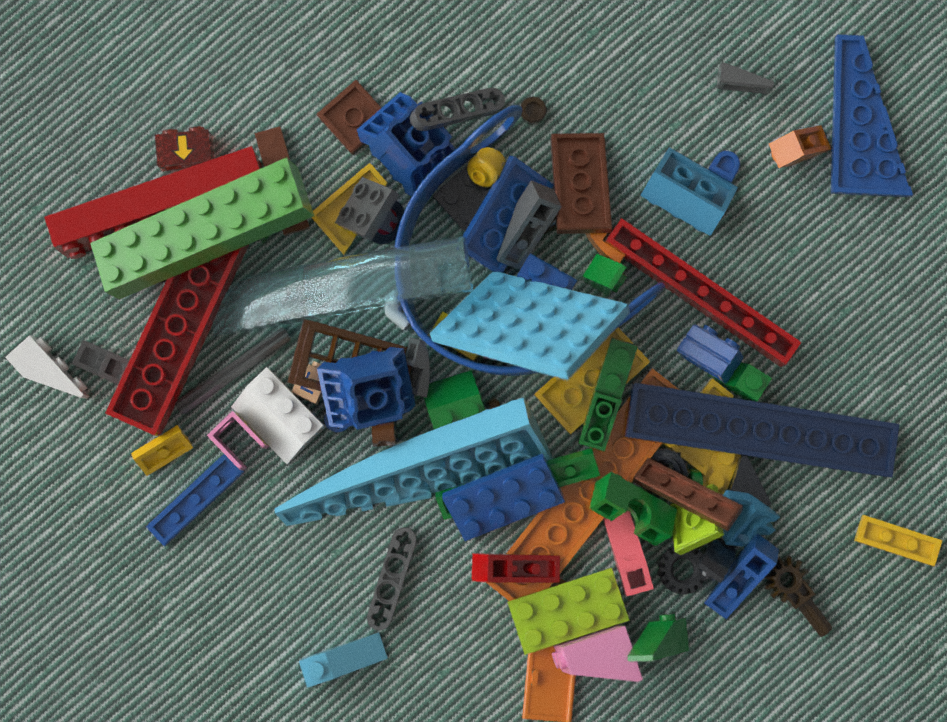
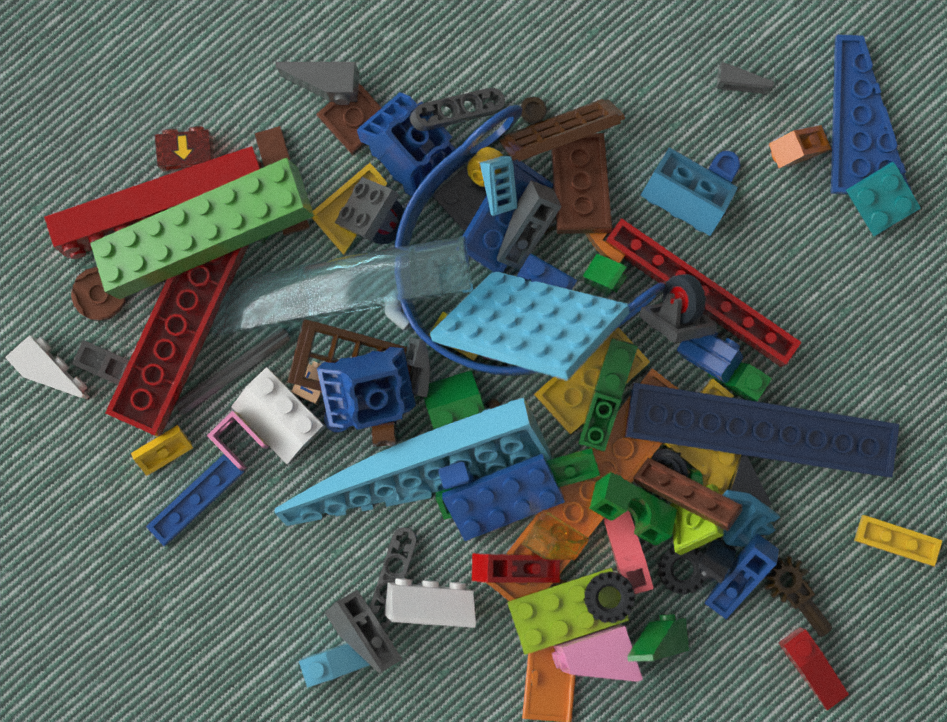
none -> copper tile [71,267,126,321]
none -> dark grey slope [275,62,360,105]
none -> dark grey slope [325,590,402,674]
none -> white slope [385,578,476,628]
none -> blue slope [438,462,474,489]
none -> medium azure slope [480,156,517,216]
none -> reddish brown piece [500,99,625,161]
none -> clear yellow slope [522,509,590,560]
none -> black tyre [584,571,635,623]
none -> plate [639,274,718,343]
none -> red slope [778,627,849,710]
none -> teal plate [846,162,921,236]

